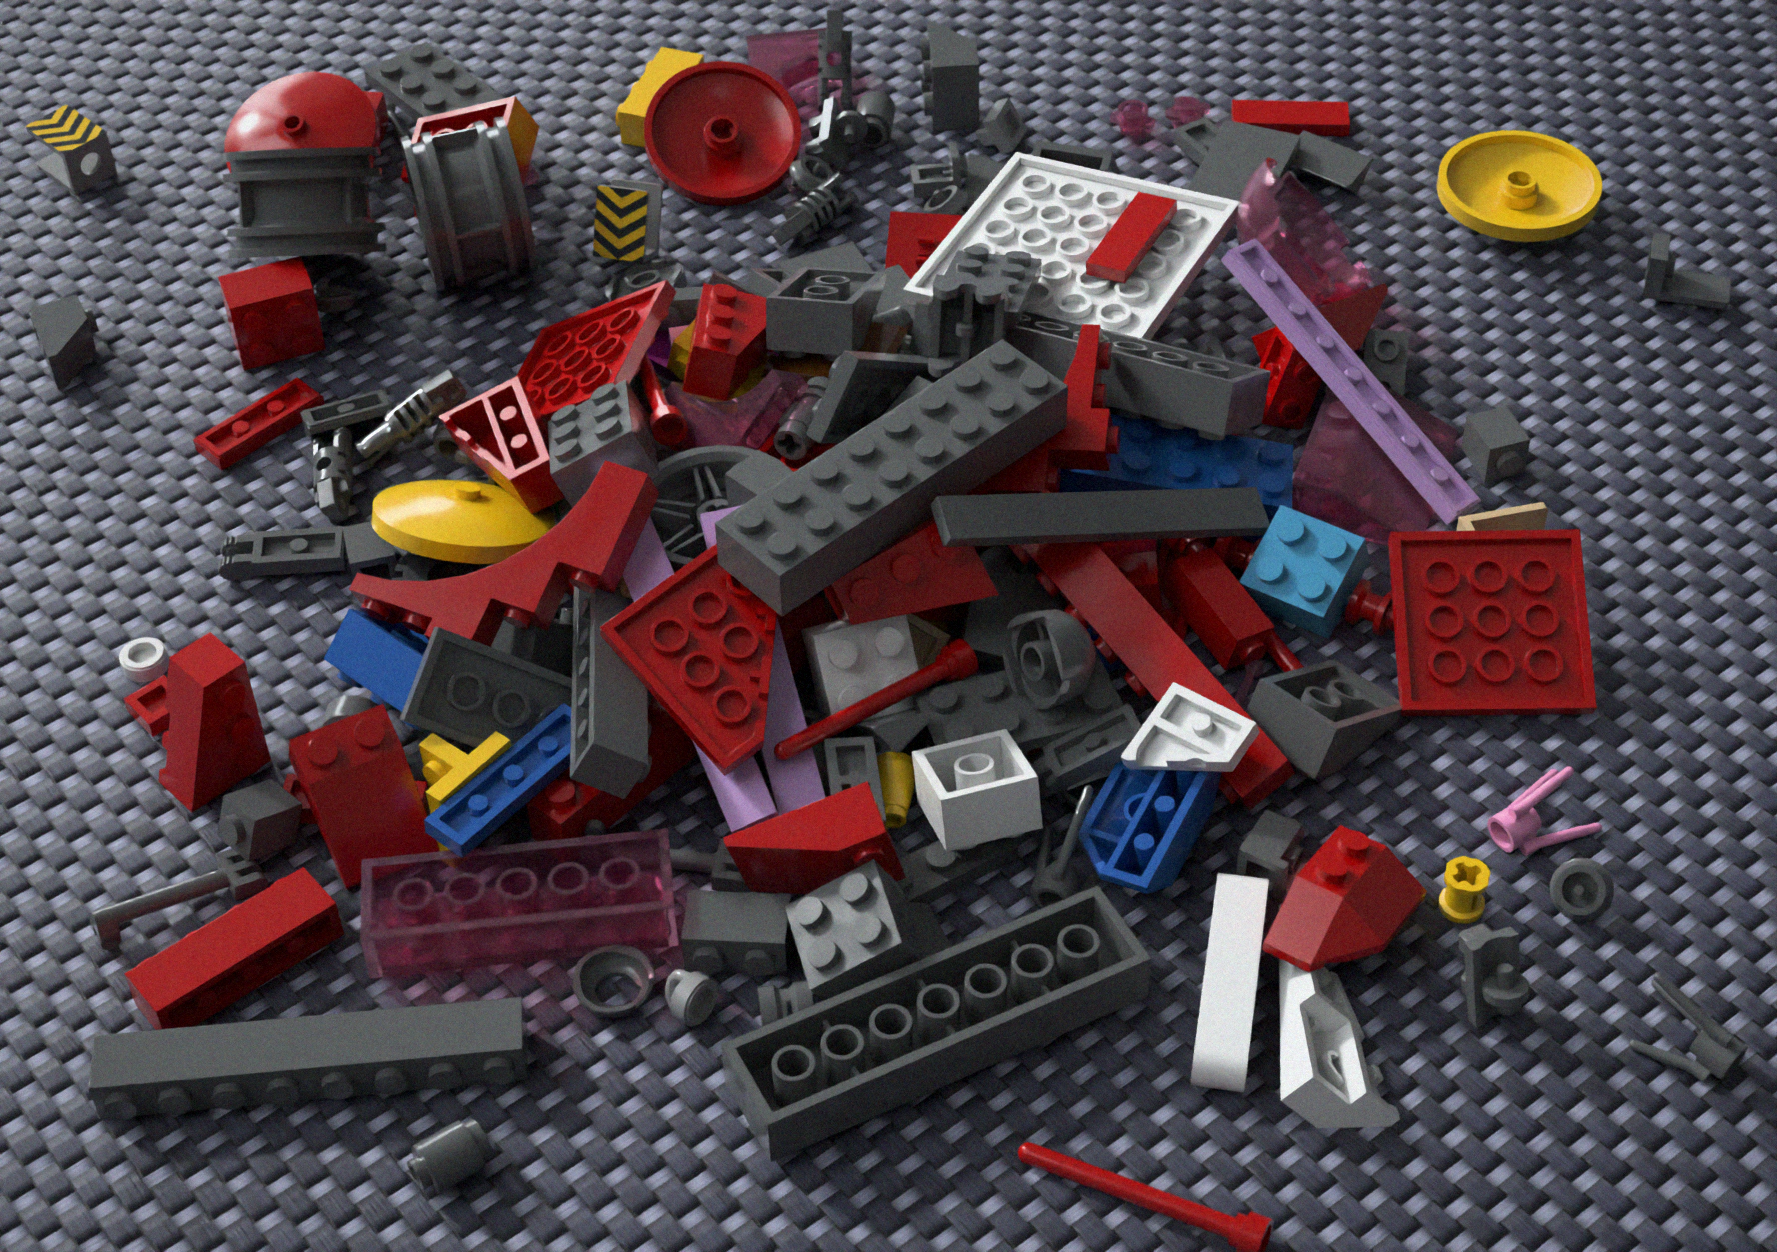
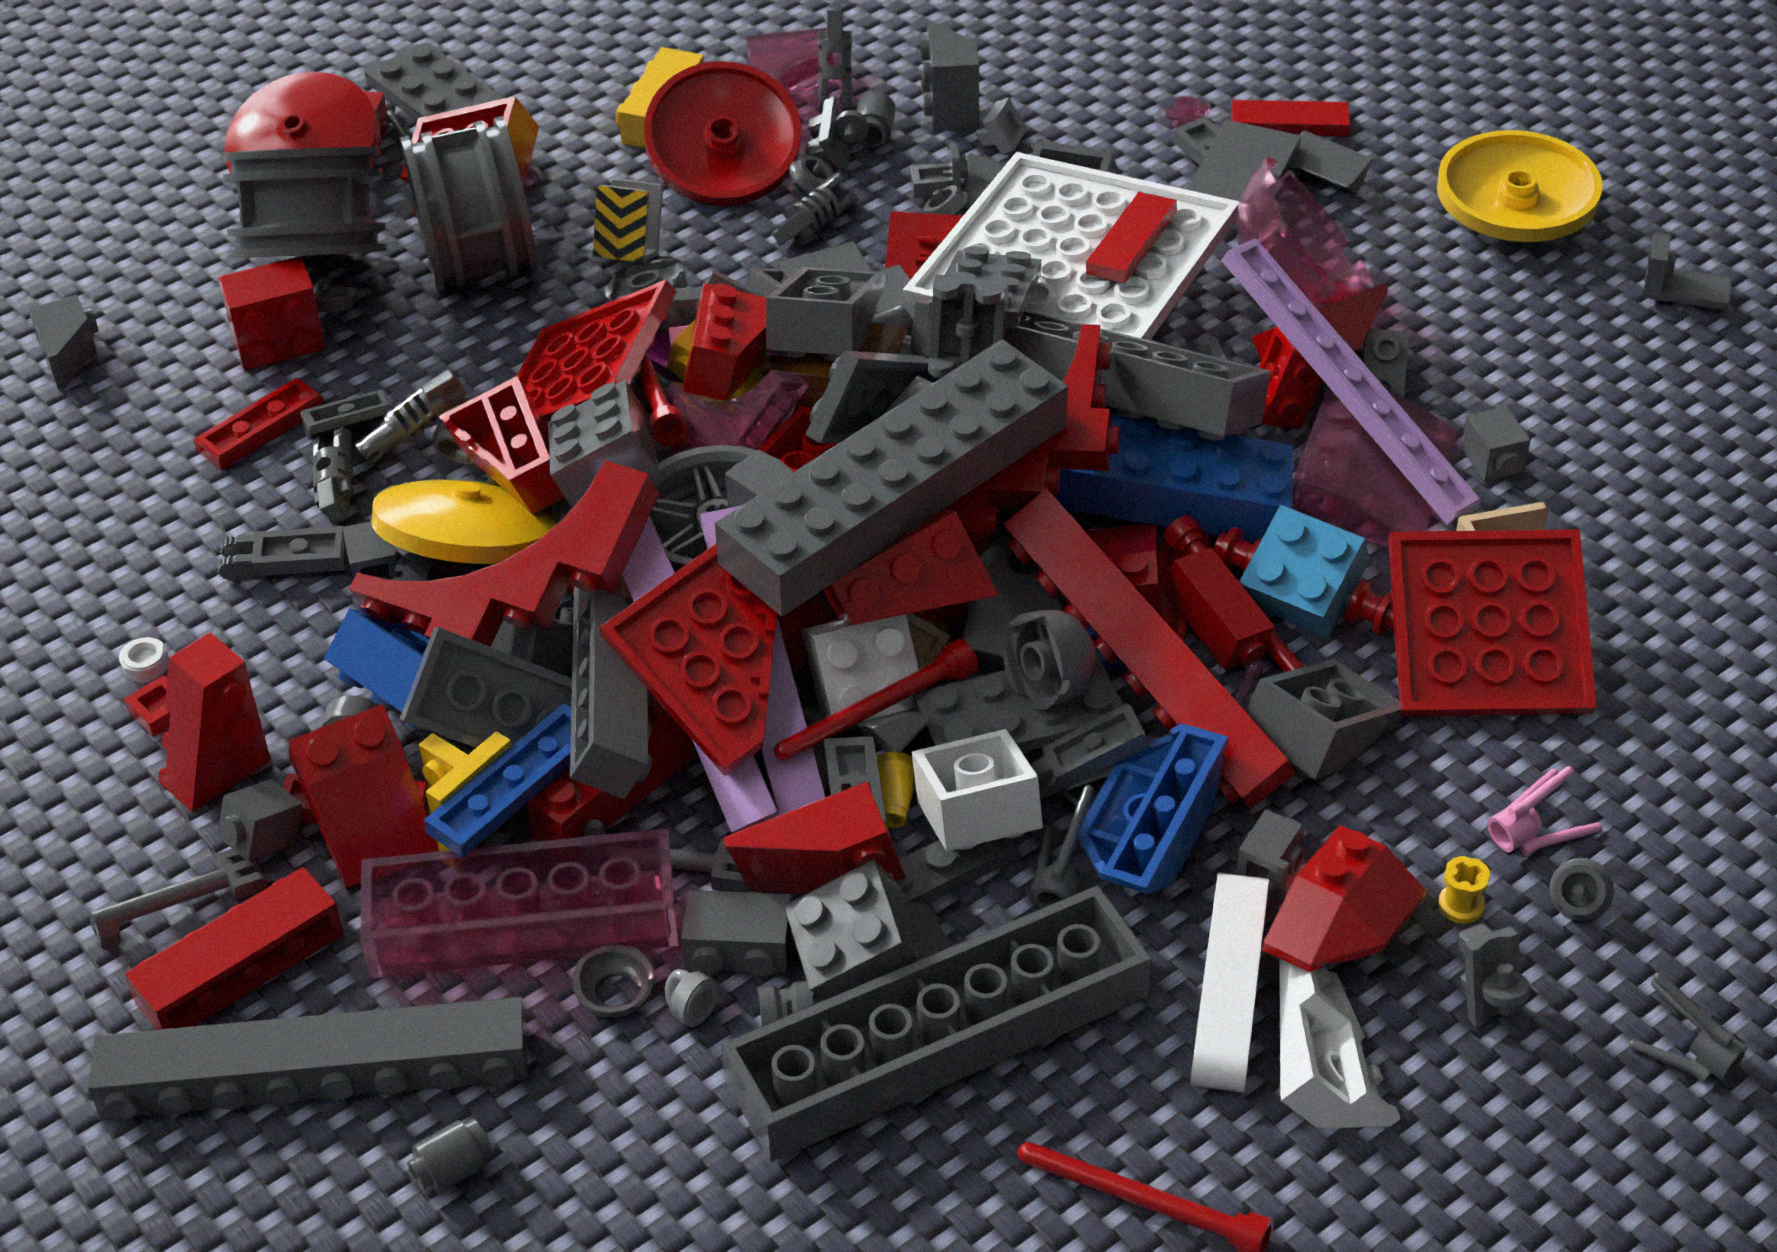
piece [26,105,117,196] -> none
dark grey axle [773,376,830,460] -> none
dark grey tile [930,487,1270,547] -> none
clear pink plate [1110,100,1155,135] -> none
white wing [1121,682,1260,772] -> none

